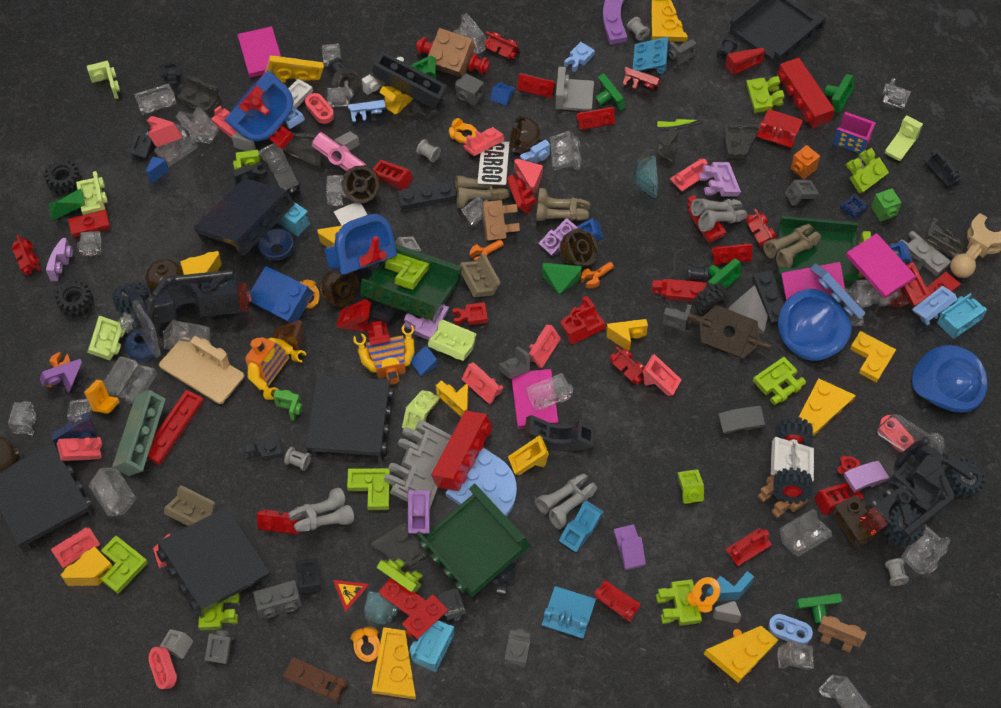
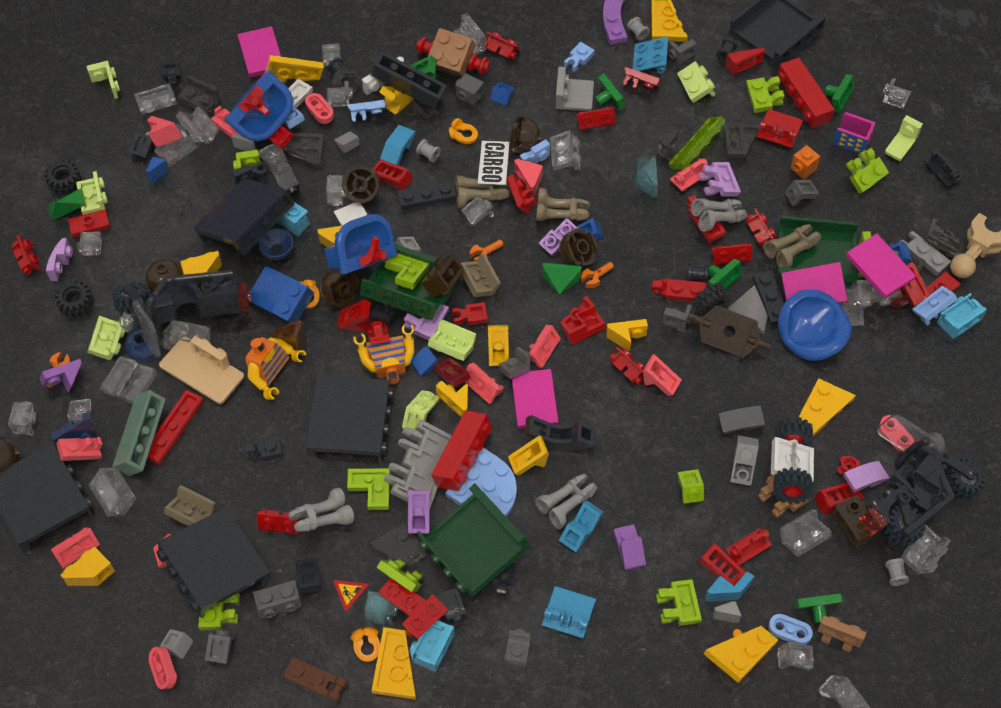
light orange bracket [84,380,120,413] -> none
lime plate [101,536,148,594] -> none
bright green bracket [273,389,303,421] -> none
light grey bush [284,447,311,471] -> none
bright pink piece [312,132,366,171] -> none
coral plate [463,127,504,156] -> none
medium nougat plate [482,200,520,241] -> none
red hinge [517,73,556,98] -> none
clear bracket [526,373,573,411] -> none
red hinge [594,580,641,622] -> none
sticker [657,119,701,130] -> none
light orange piece [687,577,721,613] -> none
lime plate [753,357,806,405] -> none
medium blue wing [810,263,865,318] -> none
clear blue tile [840,194,868,219] -> none
yellow plate [850,331,896,383] -> none
bright green brick [871,188,902,222] -> none
blue piece [912,345,988,413] -> none
none -> dark azure slope [380,125,416,166]
none -> dark brown brick [421,254,464,298]
none -> dark red plate [433,357,471,388]
none -> yellow slope [488,325,509,366]
none -> clear neon green plate [669,116,726,170]
none -> yellowish green bracket [677,61,716,103]
none -> red slope [697,543,746,586]
none -> light grey slope [730,436,759,486]

